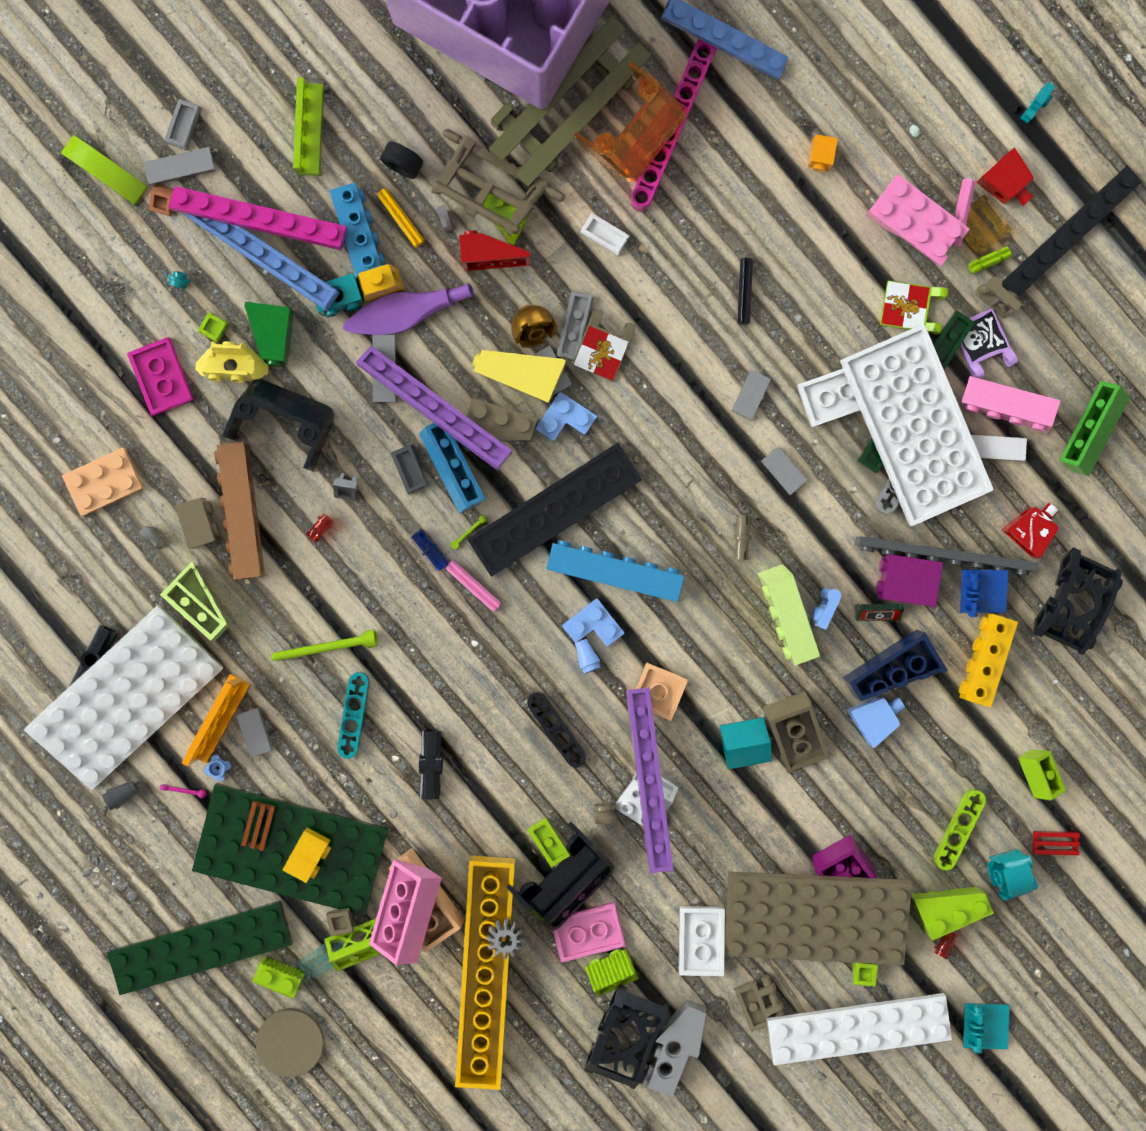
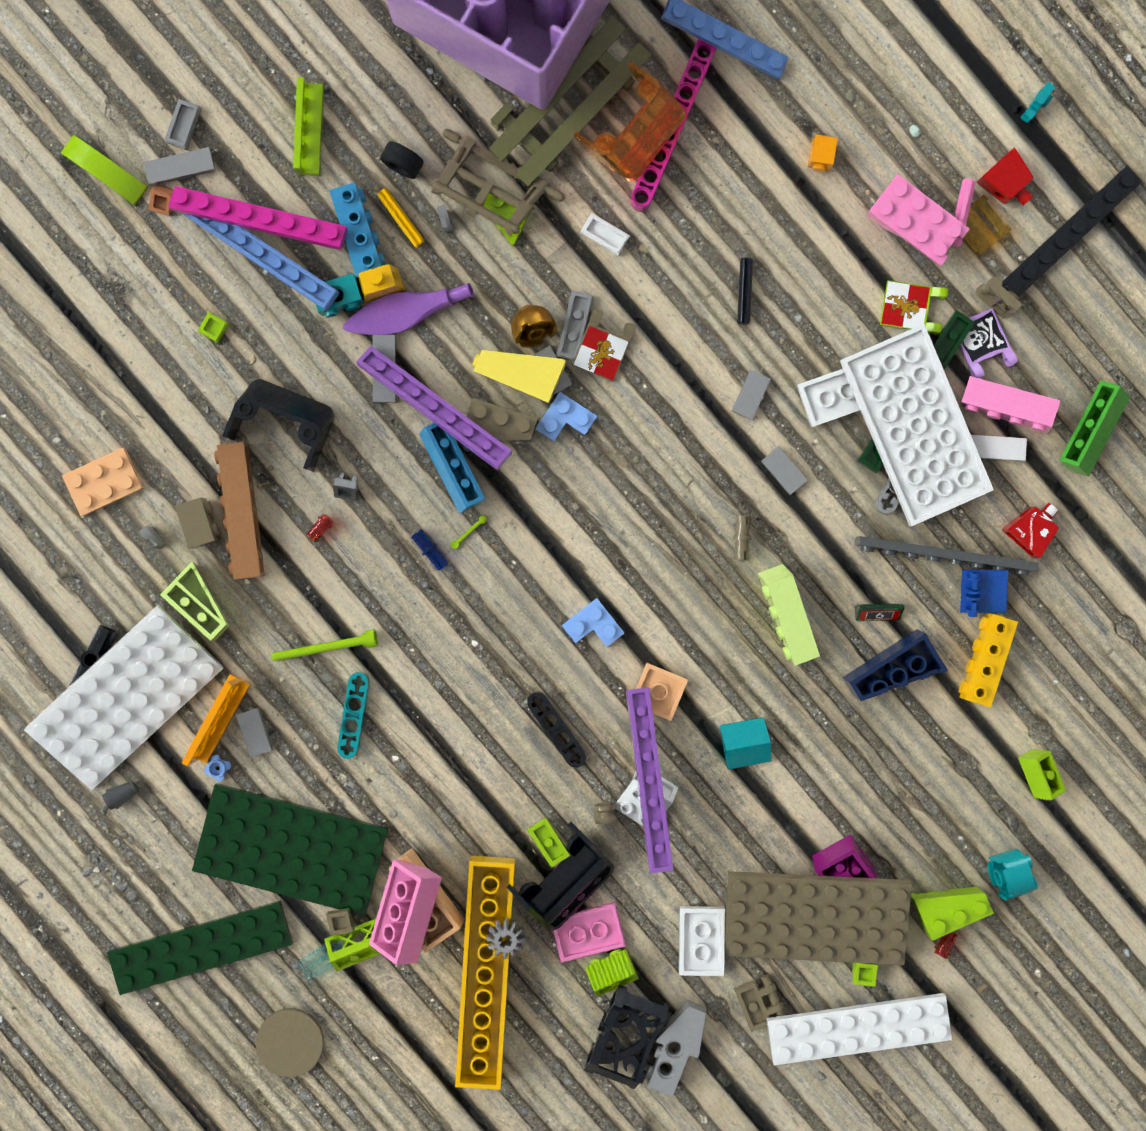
dark pink tile [127,337,195,417] -> none
dark pink hinge [160,784,207,798] -> none
teal plate [167,271,191,289] -> none
light yellow piece [195,341,269,383] -> none
dark orange tile [241,801,276,851] -> none
green slope [244,302,294,367] -> none
lime brick [252,955,306,999] -> none
yellow brick [283,827,331,883] -> none
dark grey tile [391,444,429,494] -> none
black piece [419,730,443,799] -> none
bright pink axle [446,561,501,611] -> none
red slope [459,230,531,271] -> none
black plate [467,443,642,577] -> none
dark azure brick [546,540,684,602] -> none
light blue cone [575,639,601,674] -> none
dark tan slope [763,691,830,773] -> none
light blue plate [810,588,841,630] -> none
light blue torso [847,696,905,748] -> none
magenta brick [876,554,943,607] -> none
lime beam [933,789,986,871] -> none
teal hinge [963,1003,1010,1053] -> none
lime axle [967,246,1012,274] -> none
red tile [1032,831,1080,856] -> none
black fence [1034,547,1123,655] -> none

